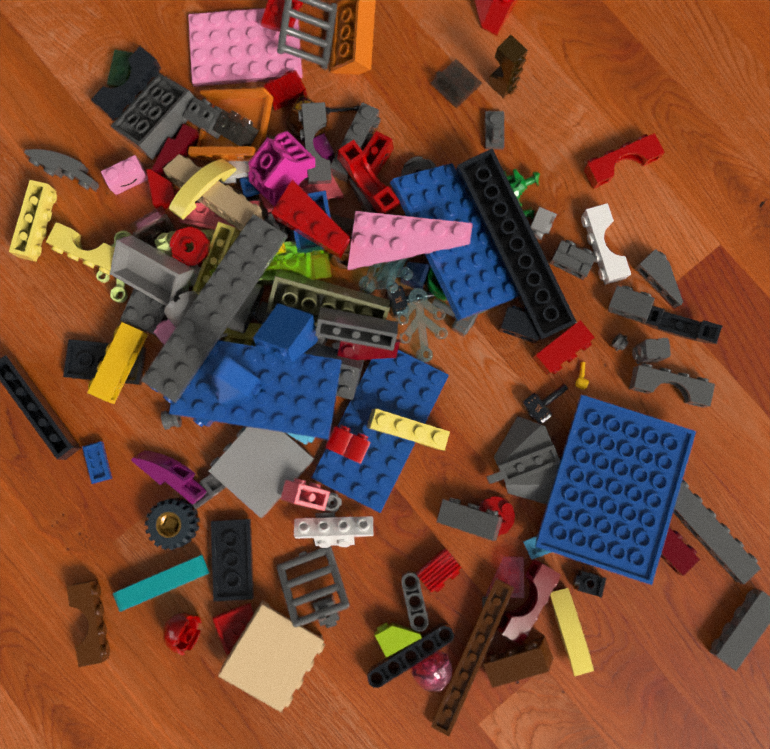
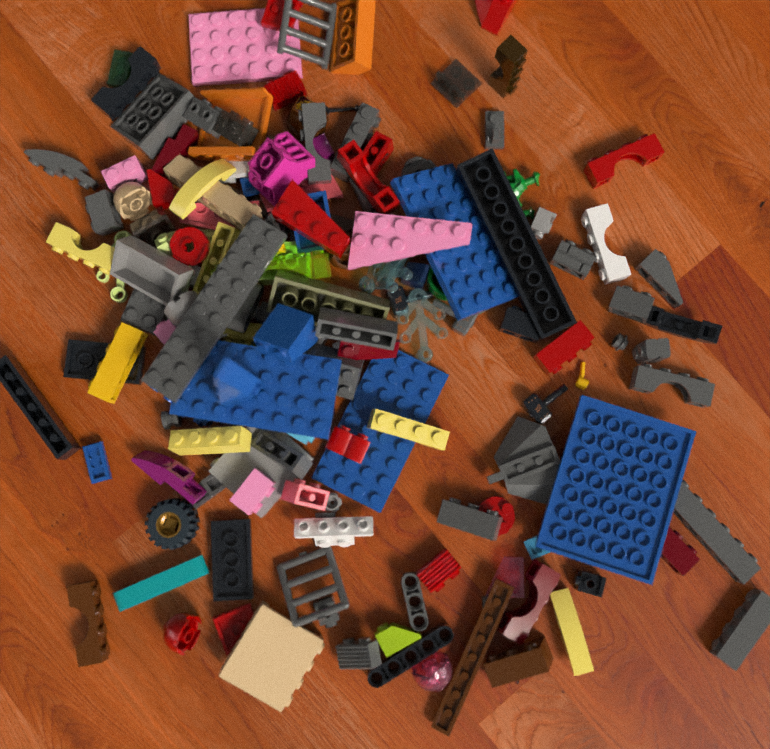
light yellow brick [9,180,57,262] -> none
none -> dark grey brick [85,190,124,236]
none -> tan cylinder [113,182,153,221]
none -> light yellow brick [168,426,252,456]
none -> bright pink brick [230,468,276,515]
none -> dark grey slope [251,429,313,480]
none -> dark grey brick [336,637,382,670]

